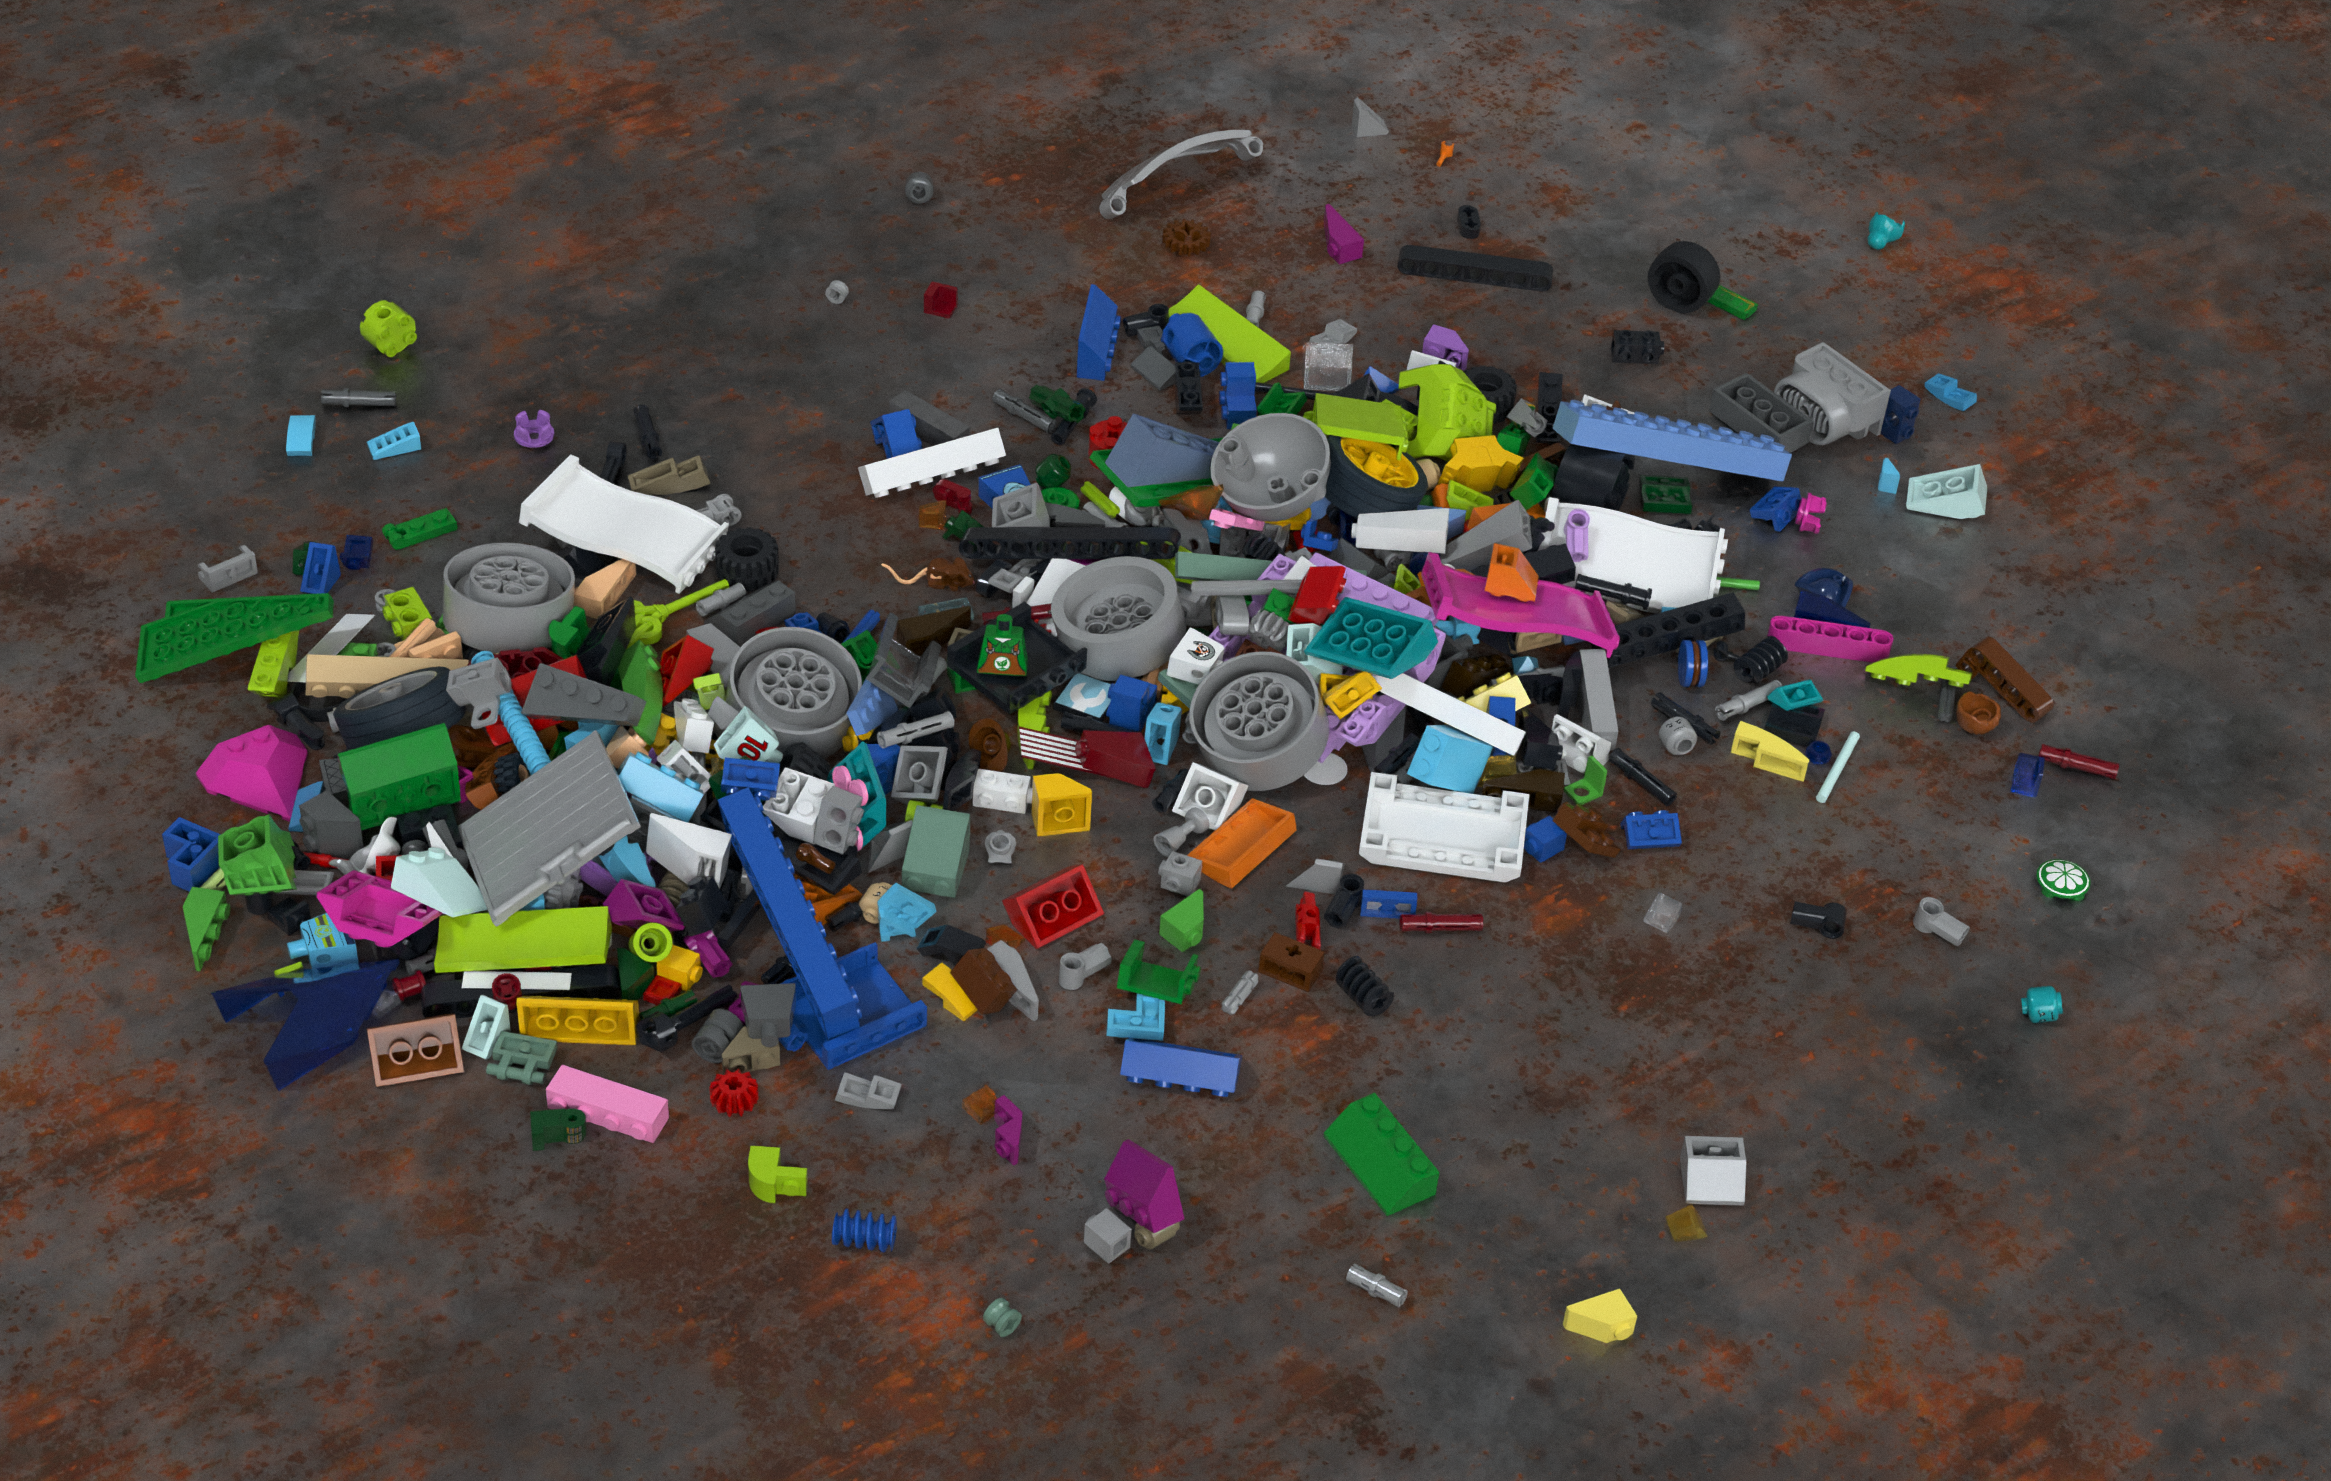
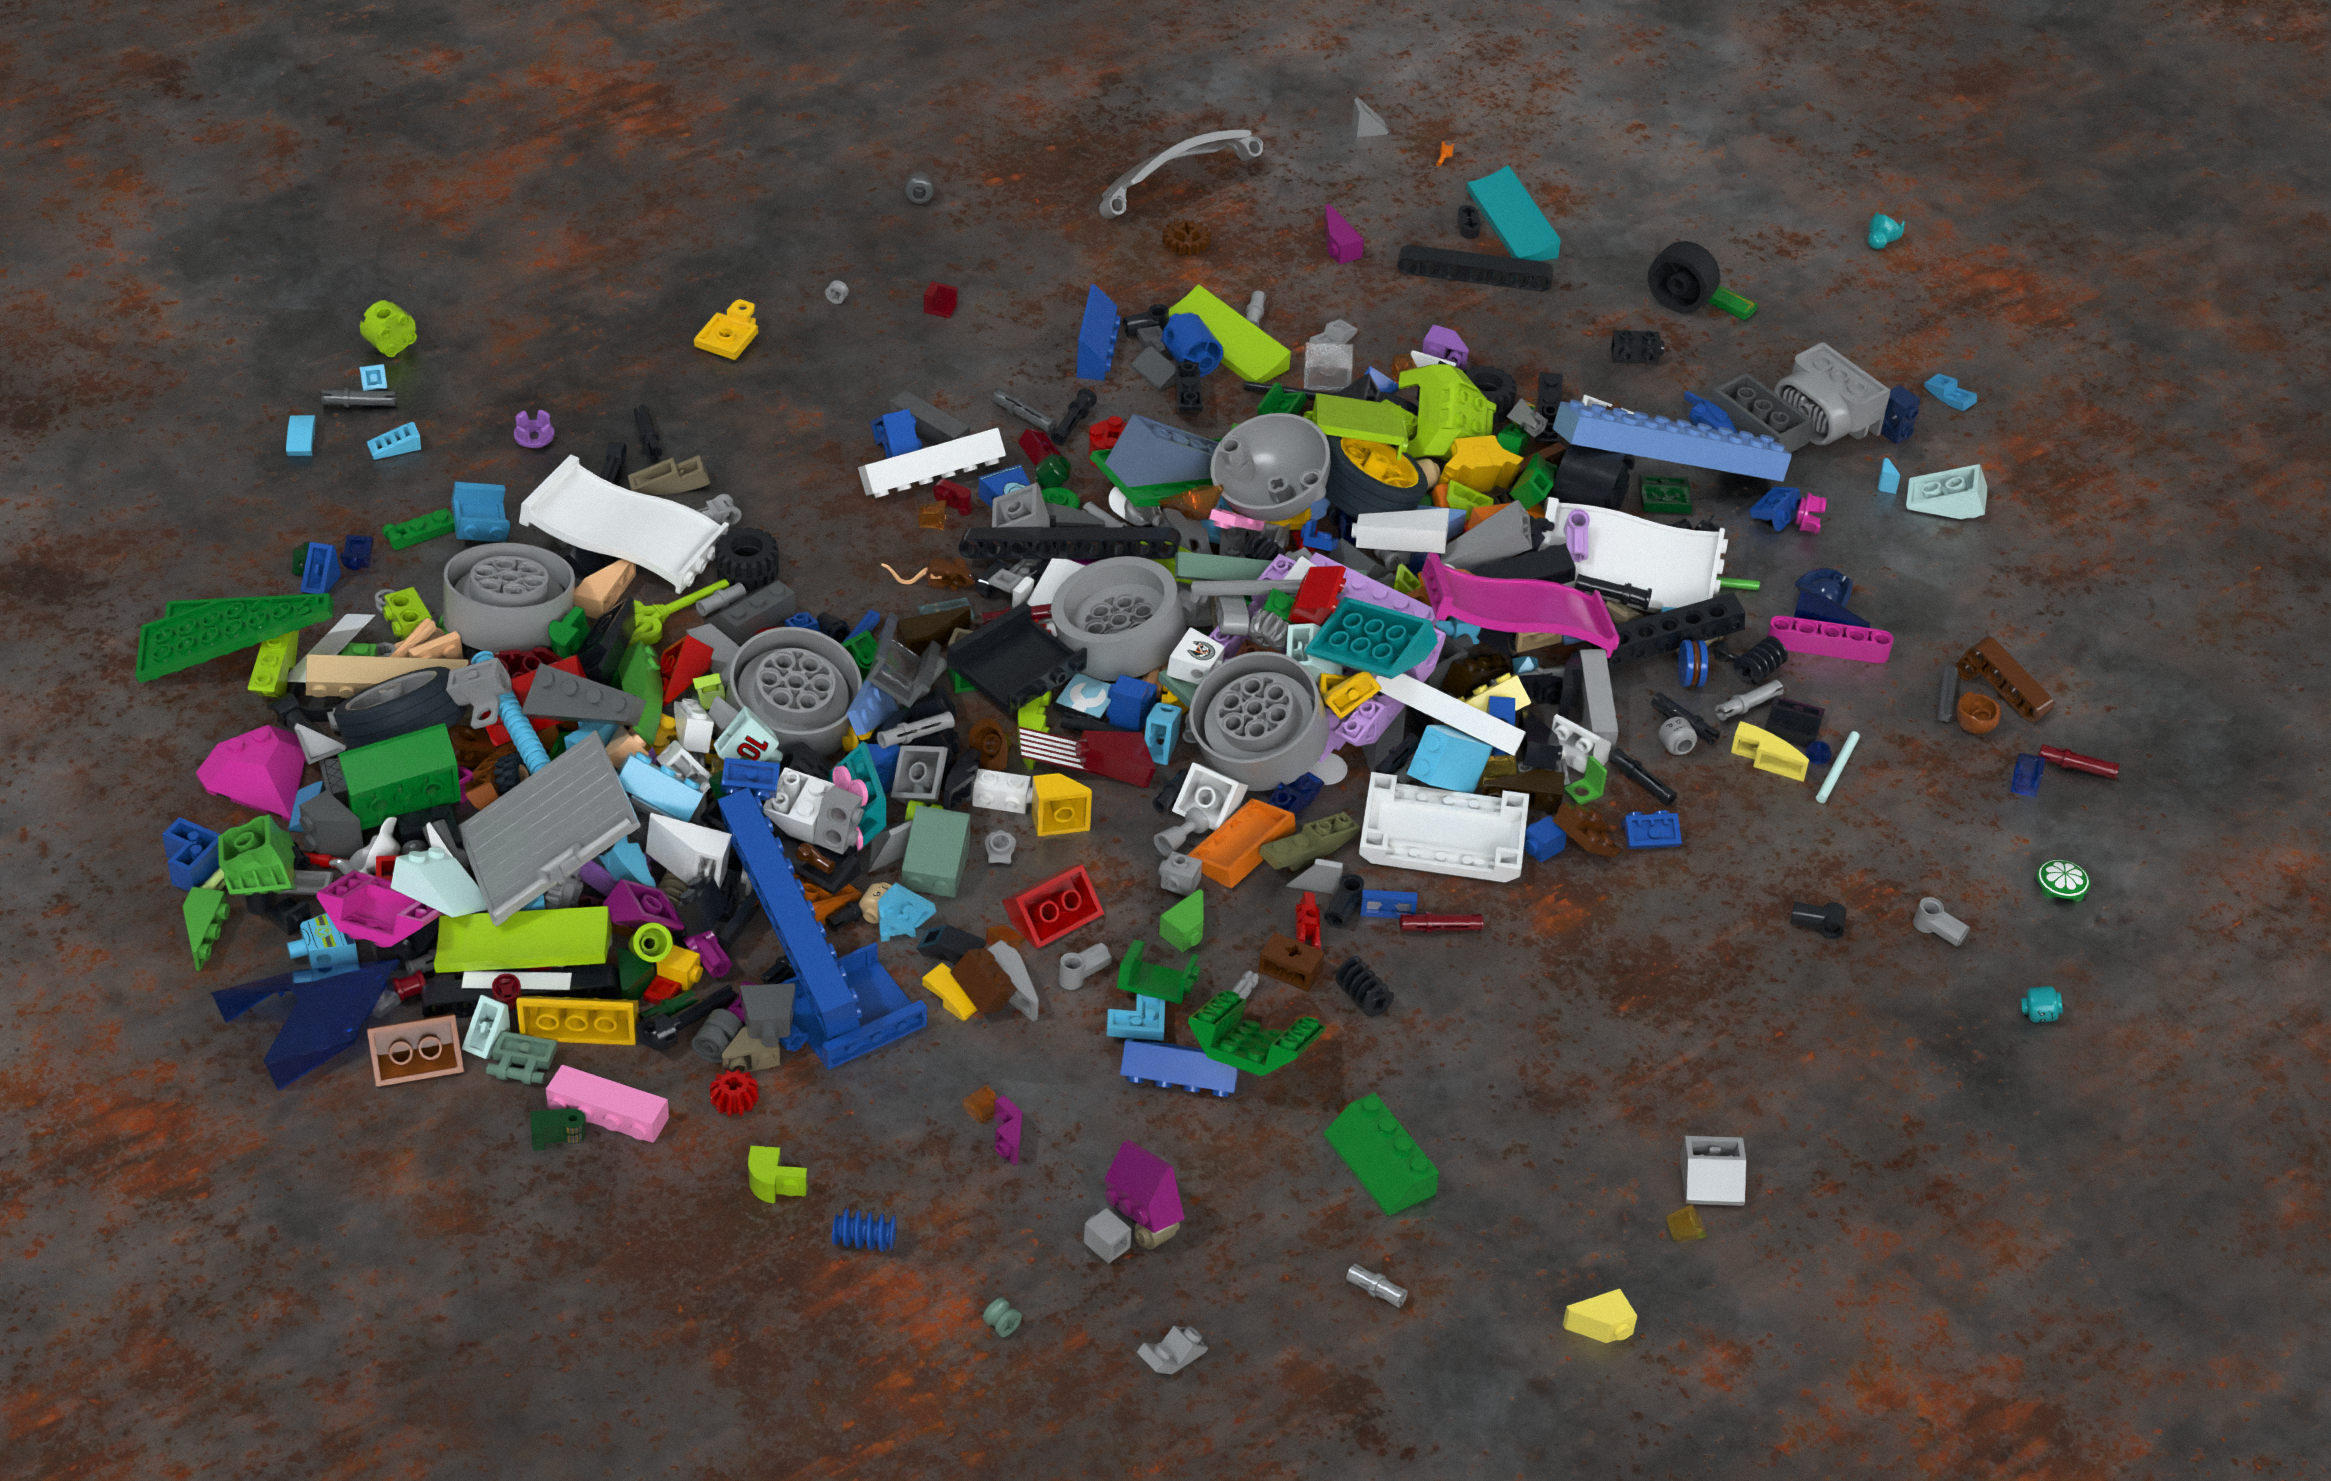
light grey hinge [197,545,258,593] -> none
lime piece [274,961,304,979] -> none
light grey slope [835,1072,901,1109] -> none
dark green bracket [942,510,984,545] -> none
torso [977,614,1028,676] -> none
dark green piece [1028,384,1085,423] -> none
lime axle [1080,481,1120,518] -> none
blue brick [1219,362,1257,429] -> none
orange slope [1485,543,1539,602] -> none
clear slope [1643,893,1682,933] -> none
teal slope [1767,679,1823,711] -> none
lime slope [1865,654,1972,687] -> none
none -> light grey slope [294,723,346,764]
none -> medium azure slope [360,364,387,391]
none -> dark azure panel [451,482,510,542]
none -> yellow plate [694,299,758,360]
none -> dark red slope [1019,428,1061,466]
none -> light grey slope [1137,1326,1208,1374]
none -> green slope [1188,990,1326,1076]
none -> olive slope [1259,812,1361,872]
none -> clear blue slope [1267,772,1325,814]
none -> clear orange slope [1391,353,1417,384]
none -> teal arch [1466,165,1561,261]
none -> blue animal [1684,391,1739,434]

